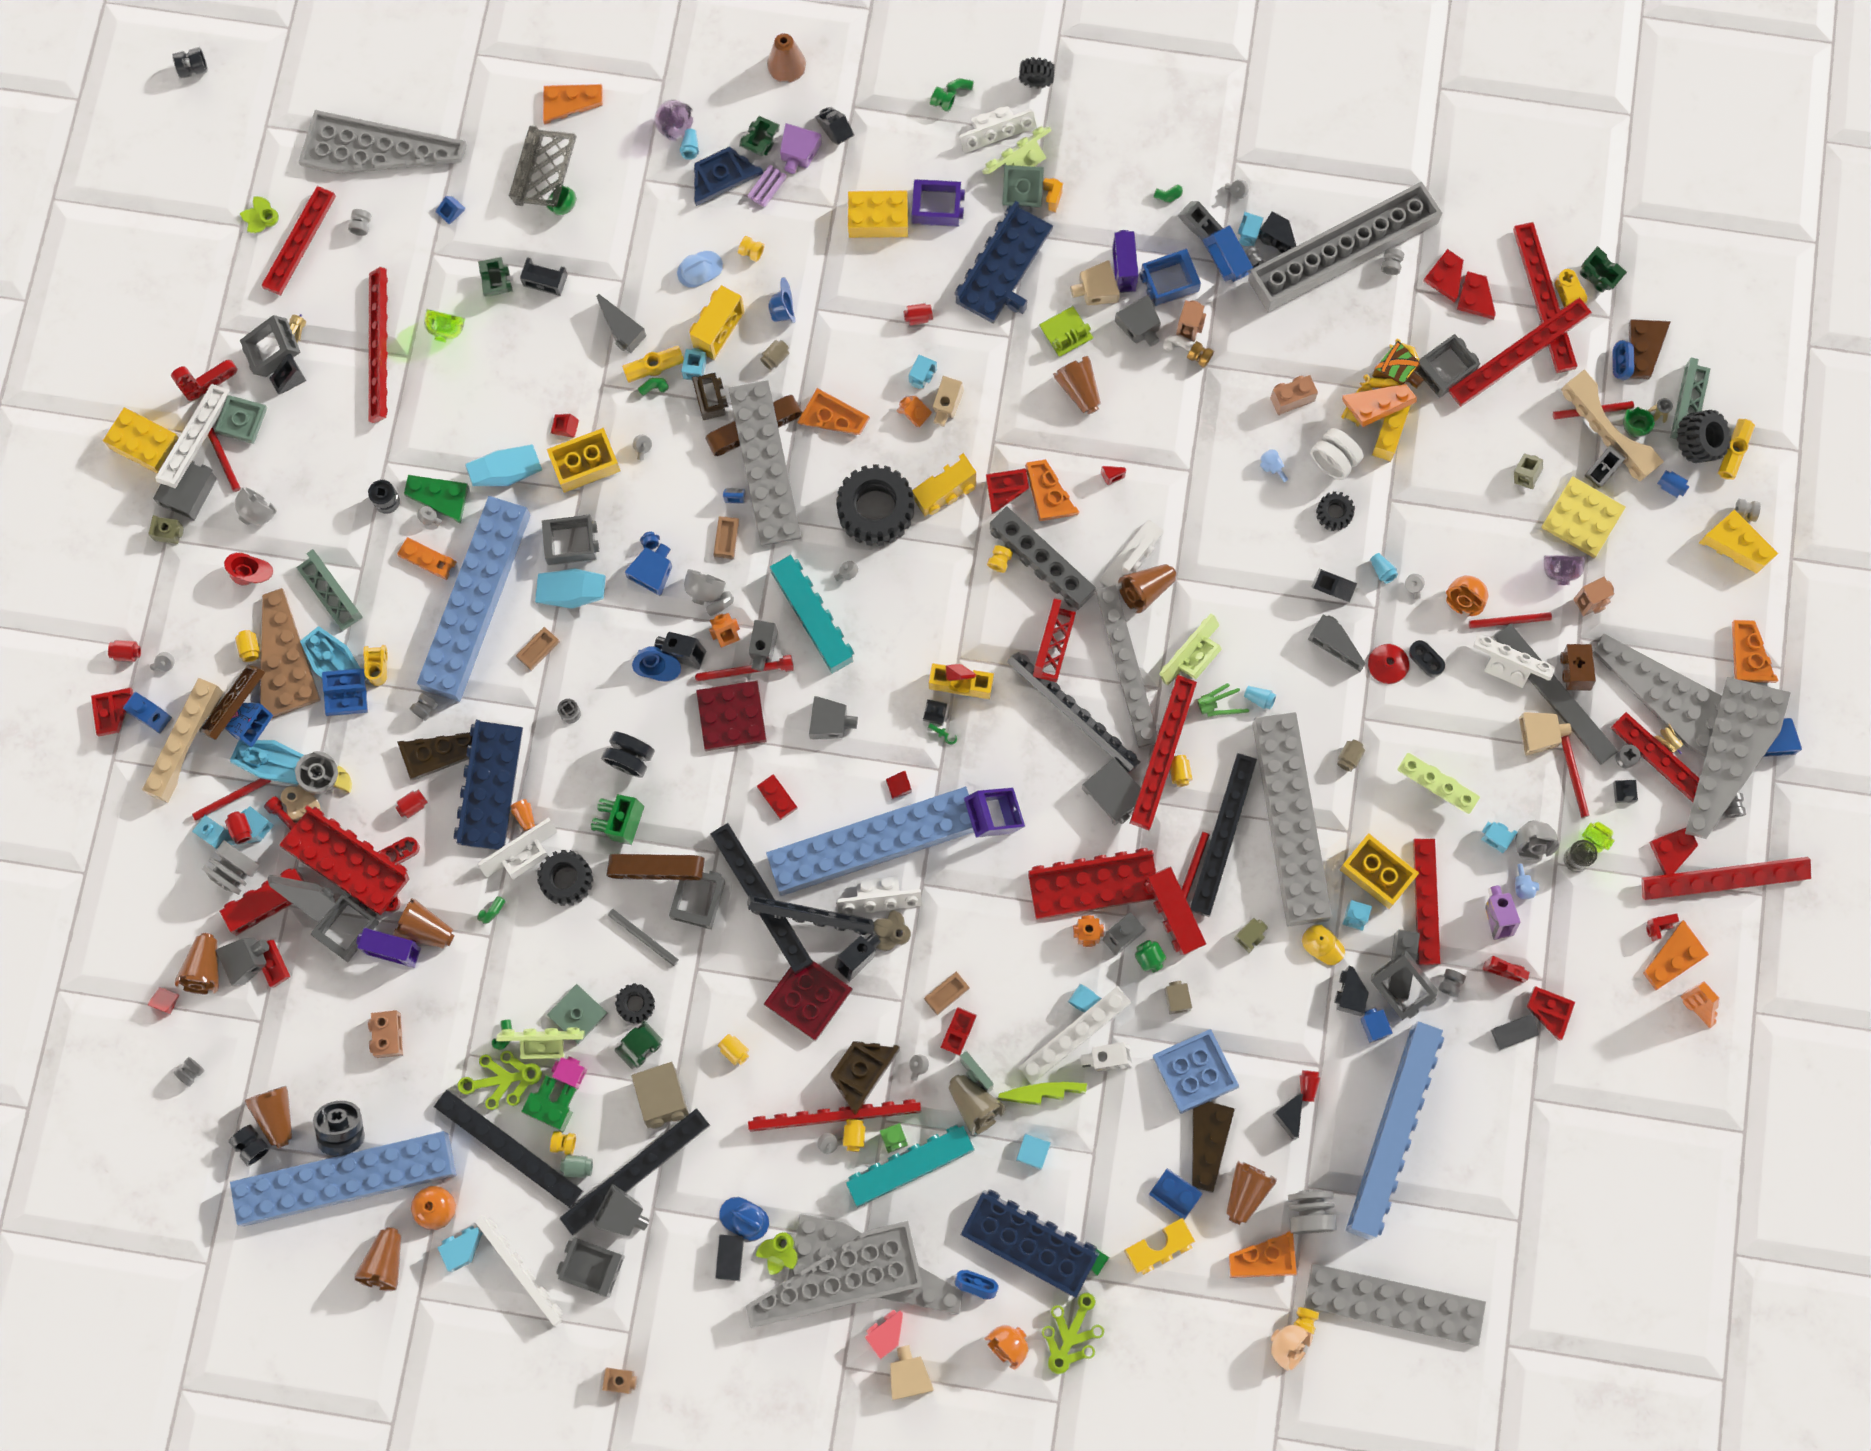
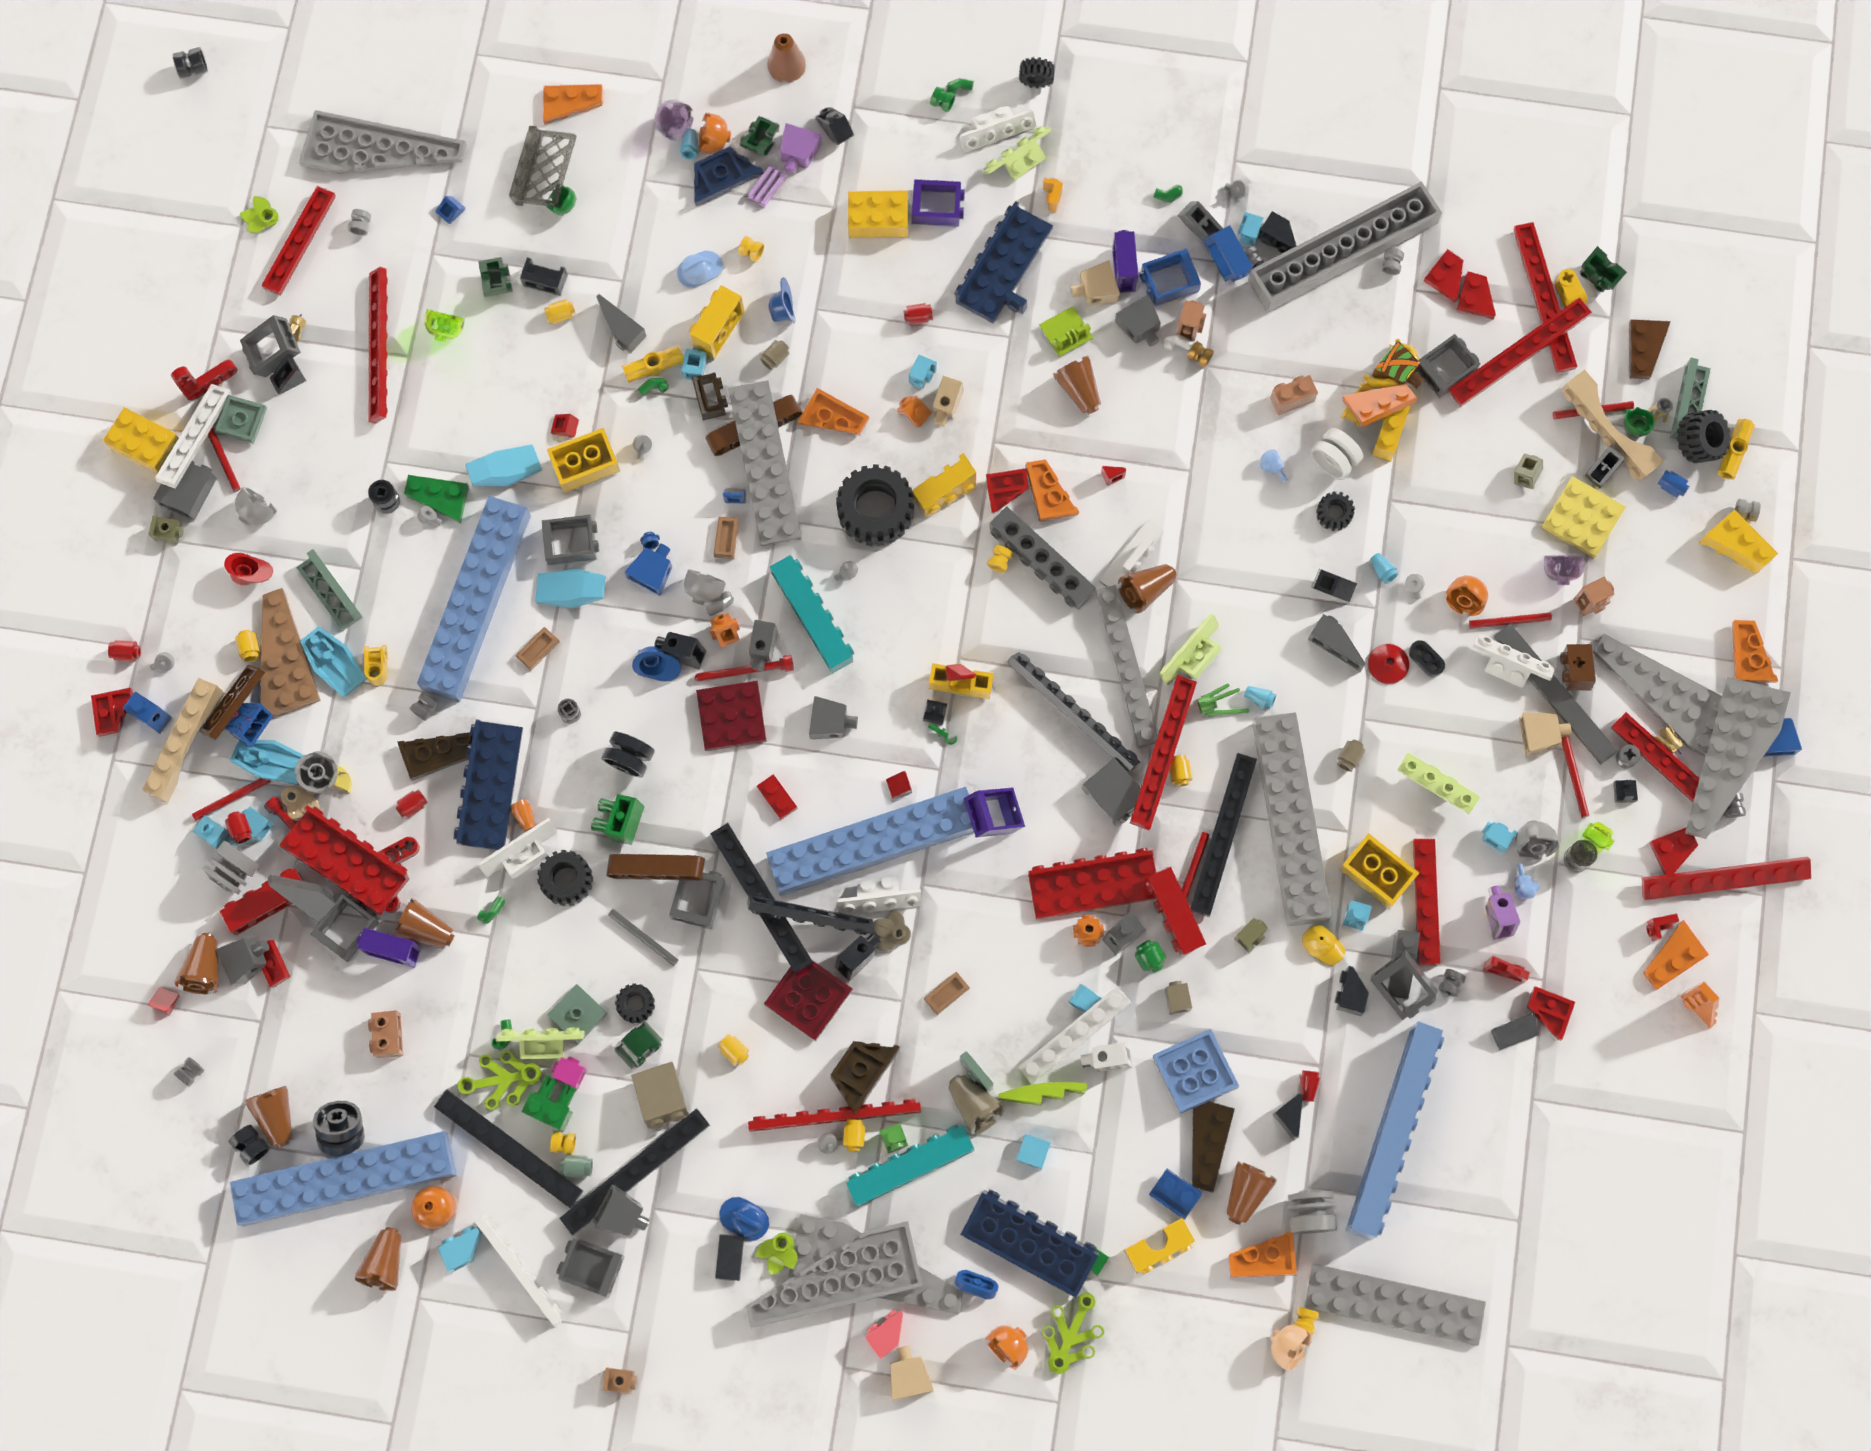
blue slope [322,668,368,716] -> none
orange plate [397,537,457,580] -> none
light grey piece [909,1054,929,1081] -> none
red slope [940,1007,977,1056] -> none
sand green plate [1002,165,1044,207] -> none
red fence [1033,598,1076,683] -> none
blue brick [1360,1008,1393,1043] -> none
blue plate [1612,340,1634,380] -> none
none -> yellow brick [544,299,576,324]
none -> orange cylinder [699,113,731,153]

